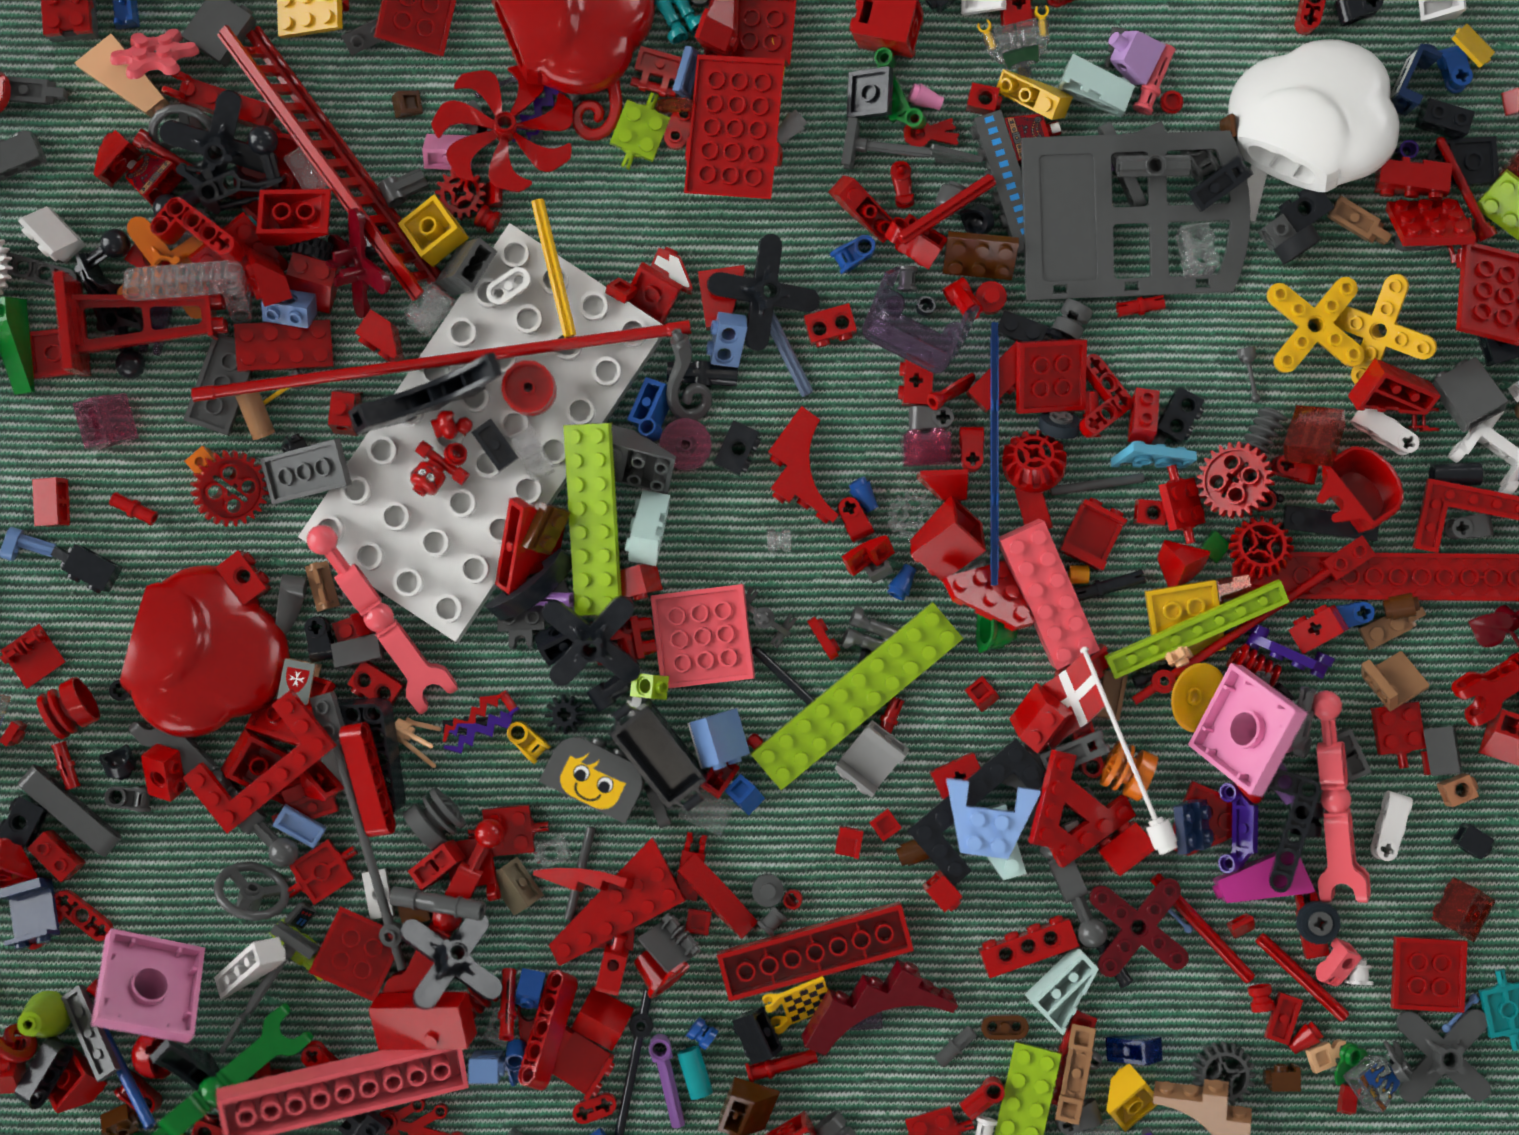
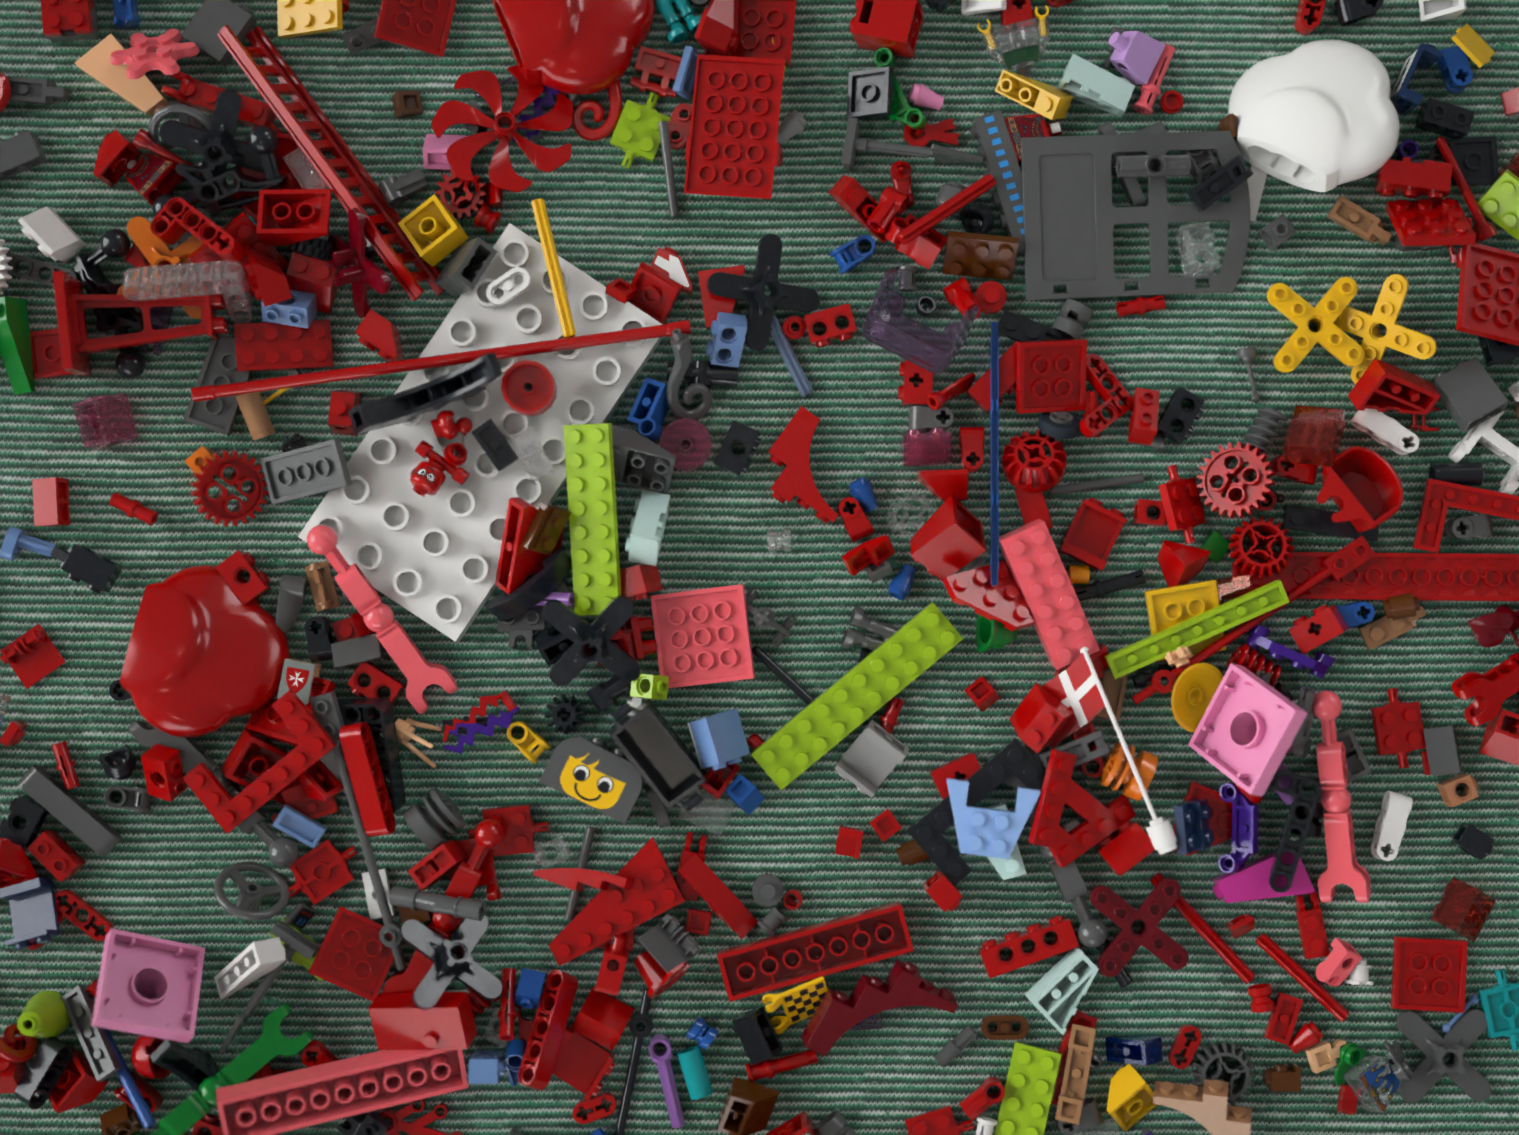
red wheel [36,677,100,739] -> none
clear slope [404,281,457,338] -> none
dark tan panel [495,857,544,915] -> none
clear red axle [656,97,694,113] -> none
red plate [807,616,841,661] -> none
red brick [965,82,1002,115] -> none
medium azure wing [1111,441,1197,468] -> none
medium blue hinge [1168,908,1193,933] -> none
black tyre [1274,224,1322,265] -> none
black brick [1275,189,1335,232] -> none
black wheel [1296,901,1341,944] -> none
medium nougat bracket [1361,651,1429,711] -> none
none -> dark grey bar [658,121,679,217]
none -> red plate [782,316,806,339]
none -> red piece [867,186,910,234]
none -> red beam [1168,1024,1202,1069]

